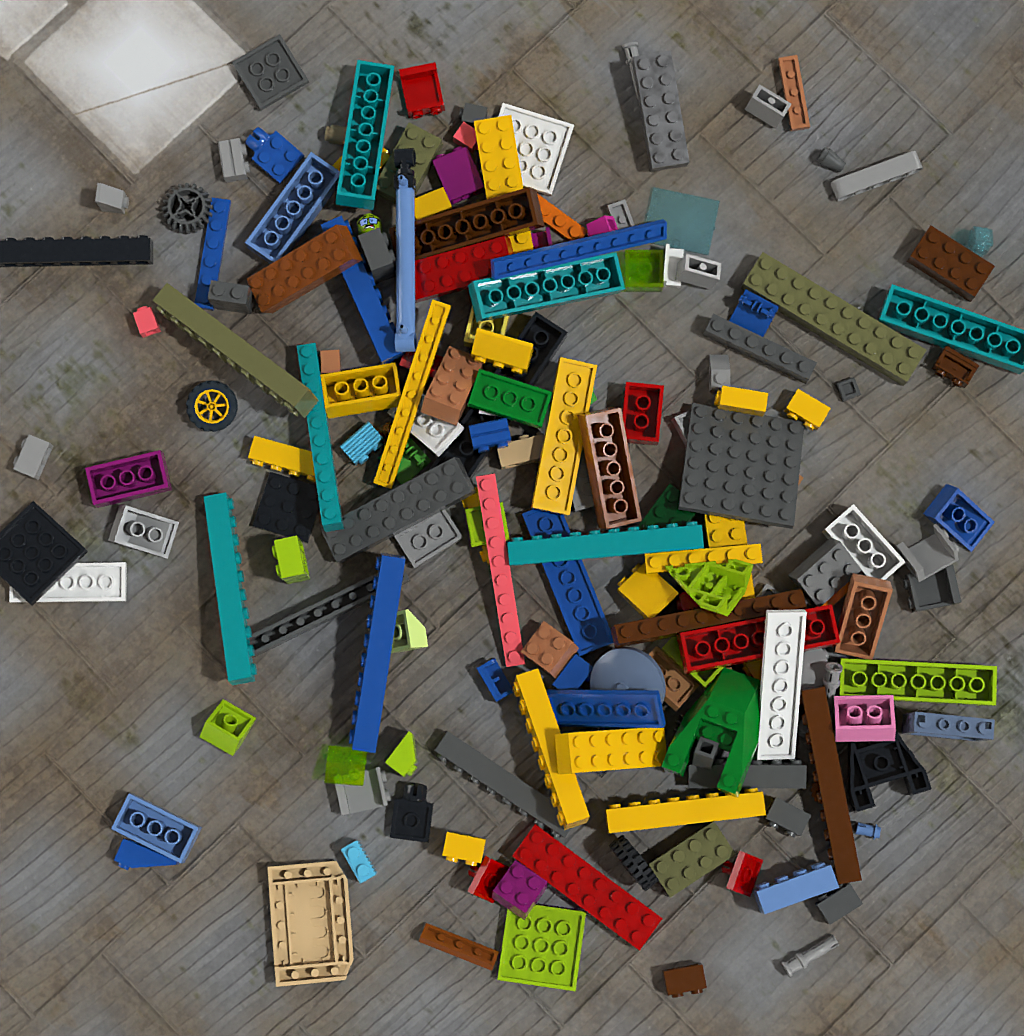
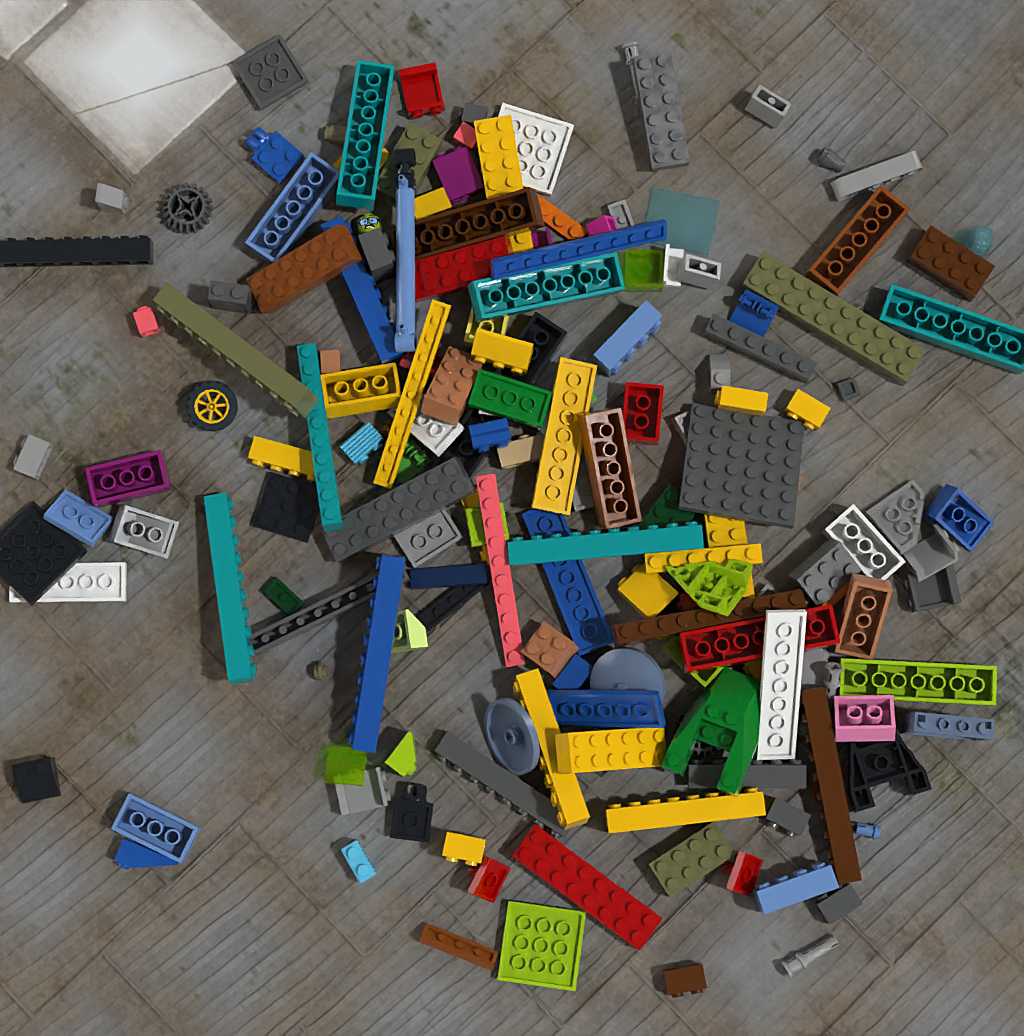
blue plate [195,197,231,311] -> none
lime slope [200,699,256,756] -> none
light grey brick [218,138,250,183] -> none
tan slope [267,861,354,987] -> none
lime brick [272,535,310,584] -> none
blue hinge [476,659,513,703] -> none
magenta brick [492,860,548,920] -> none
black wheel [609,835,659,891] -> none
medium nougat plate [649,646,699,711] -> none
dark grey brick [692,737,719,771] -> none
nougat plate [778,55,810,131] -> none
reddish brown hinge [931,346,979,388] -> none
none -> black slope [11,757,61,804]
none -> medium blue plate [43,489,114,547]
none -> dark green plate [264,577,305,615]
none -> dark tan plate [314,662,329,681]
none -> dark blue tile [410,564,488,590]
none -> black tile [417,583,489,631]
none -> sand blue dish [484,698,540,775]
none -> medium blue brick [592,300,663,377]
none -> dark orange brick [806,185,910,296]
none -> light grey plate [866,480,925,555]

